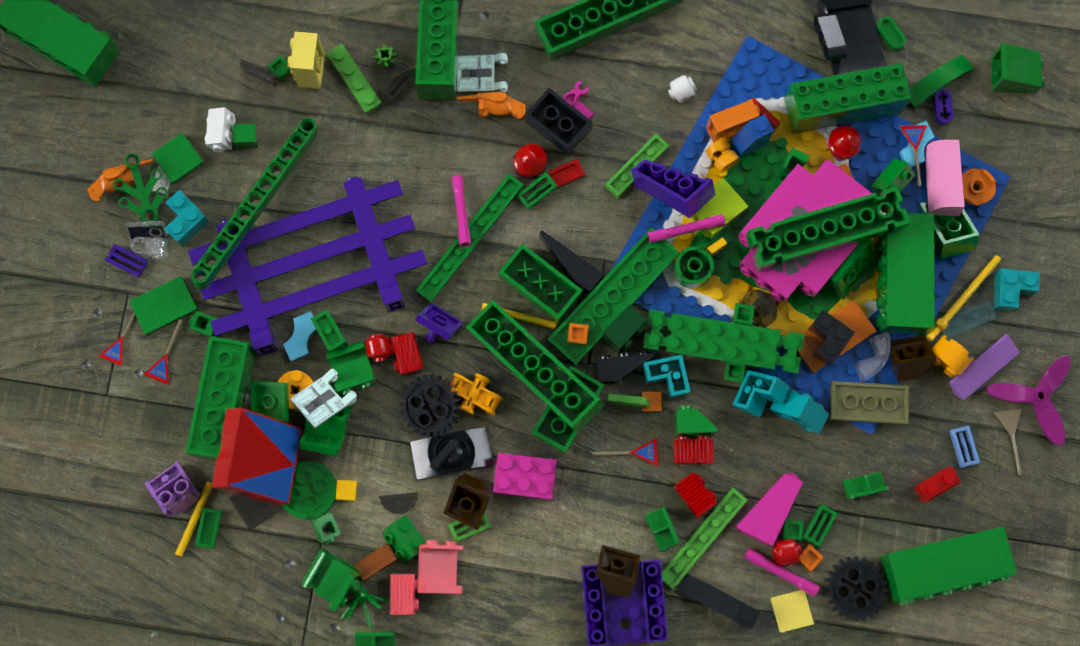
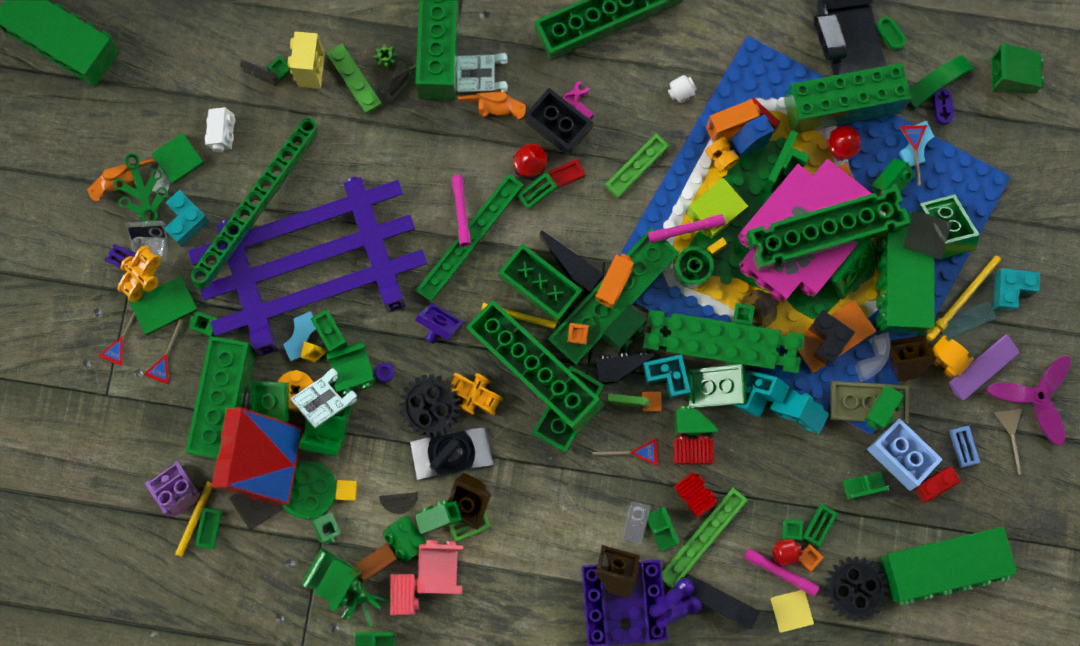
green panel [233,124,258,148] -> none
red head [365,333,391,362] -> none
red brick [390,332,424,377] -> none
dark pink brick [493,453,557,501] -> none
dark purple wedge [631,159,715,218] -> none
dark pink slope [735,472,803,547] -> none
bright pink brick [924,140,964,216] -> none
orange plate [962,168,996,206] -> none
none -> light orange axle [117,246,161,302]
none -> yellow slope [300,341,328,363]
none -> dark purple tile [375,363,395,383]
none -> green brick [415,500,462,534]
none -> orange window [596,254,634,309]
none -> clear slope [620,501,651,544]
none -> dark purple piece [652,578,702,628]
none -> tile [688,364,746,409]
none -> green tile [763,130,798,193]
none -> green brick [864,385,904,431]
none -> light blue slope [867,418,942,491]
none -> clear smoke tile [902,210,952,260]

